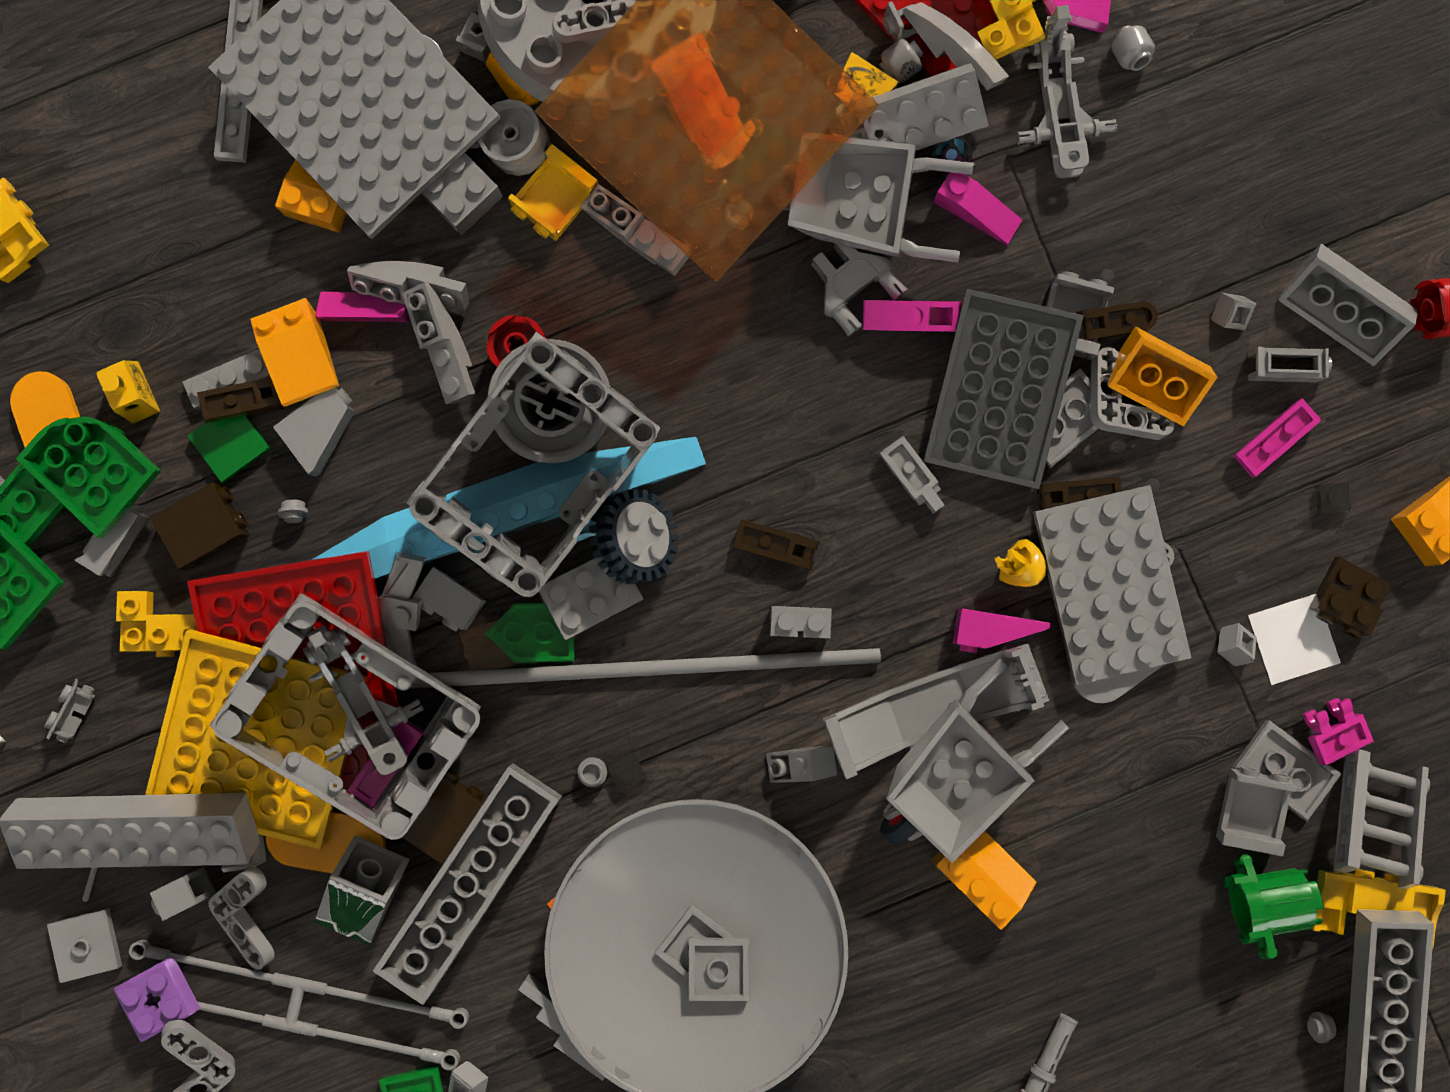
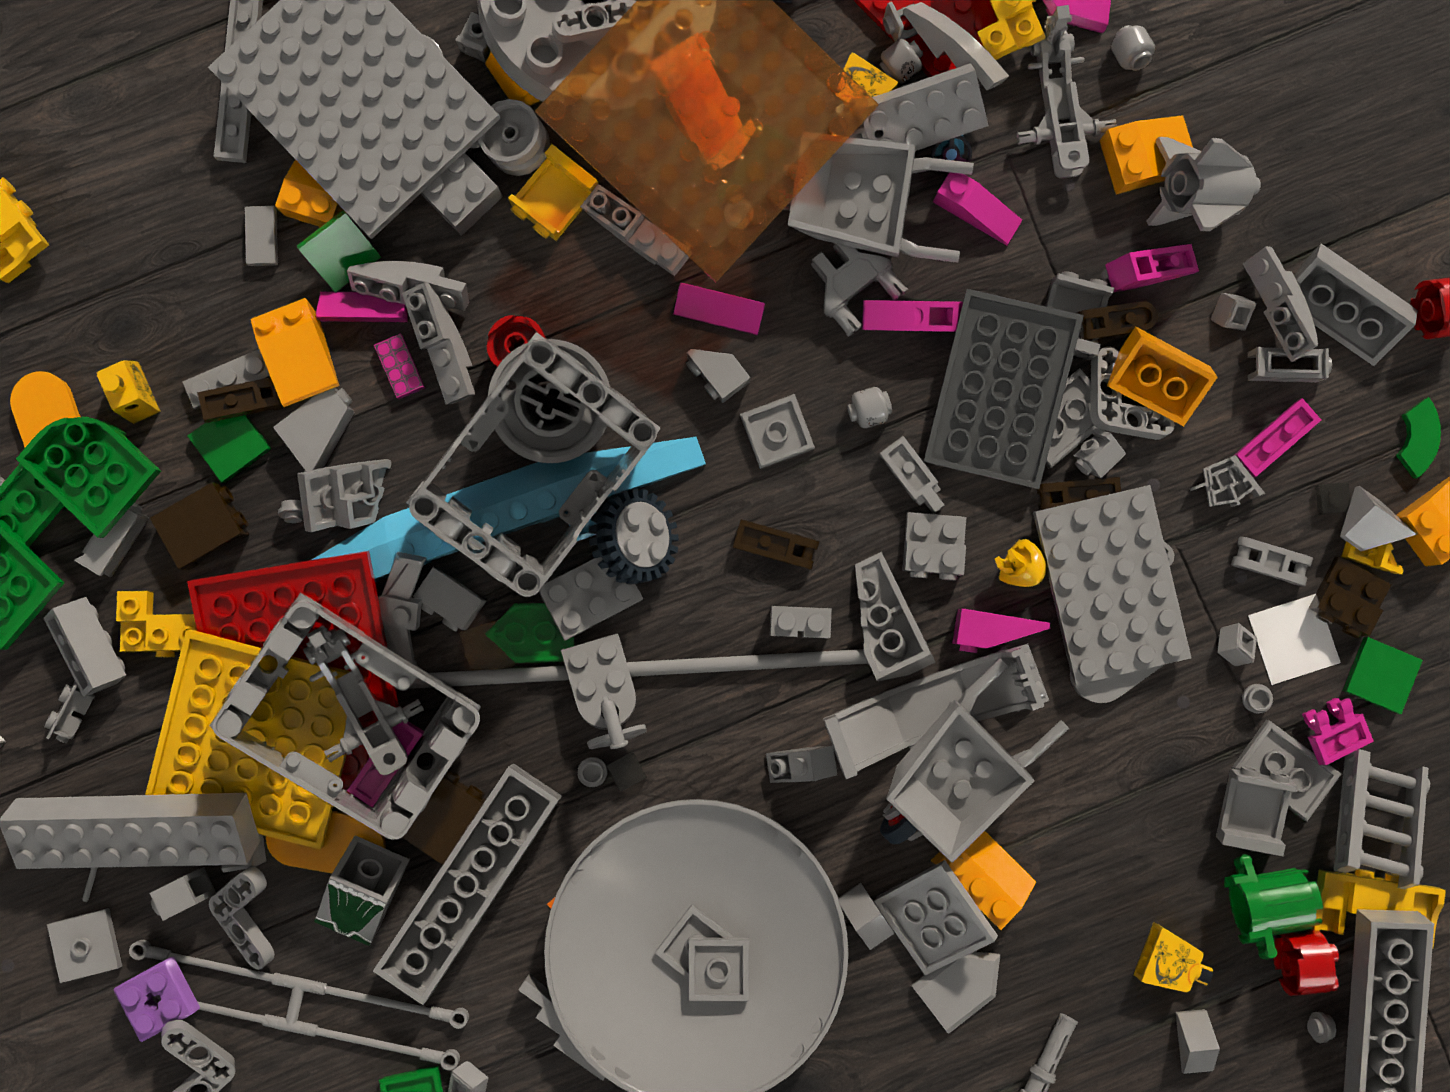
none -> light grey brick [44,597,126,697]
none -> light grey tile [245,206,278,266]
none -> tile [297,210,381,293]
none -> light grey slope [297,459,391,532]
none -> dark pink tile [374,333,425,399]
none -> light grey plate [561,633,647,749]
none -> dark pink slope [673,283,765,335]
none -> light grey slope [686,349,751,403]
none -> light grey tile [740,394,815,469]
none -> light grey slope [838,883,894,950]
none -> light grey head [847,387,892,428]
none -> light grey wedge [855,552,935,681]
none -> light grey plate [873,860,998,975]
none -> light grey plate [902,512,966,581]
none -> light grey tile [912,951,1000,1034]
none -> light grey brick [1074,428,1126,478]
none -> light orange slope [1099,115,1193,195]
none -> dark pink slope [1105,244,1199,292]
none -> yellow torso [1133,922,1213,992]
none -> light grey brick [1146,137,1261,231]
none -> light grey slope [1176,1009,1220,1074]
none -> light grey piece [1189,455,1265,507]
none -> light grey plate [1231,537,1313,587]
none -> light grey plate [1242,684,1273,714]
none -> light grey slope [1243,246,1318,362]
none -> red brick [1273,930,1339,996]
none -> light grey slope [1340,486,1417,551]
none -> yellow slope [1341,541,1403,574]
none -> green tile [1342,637,1423,714]
none -> green tile [1396,397,1441,479]

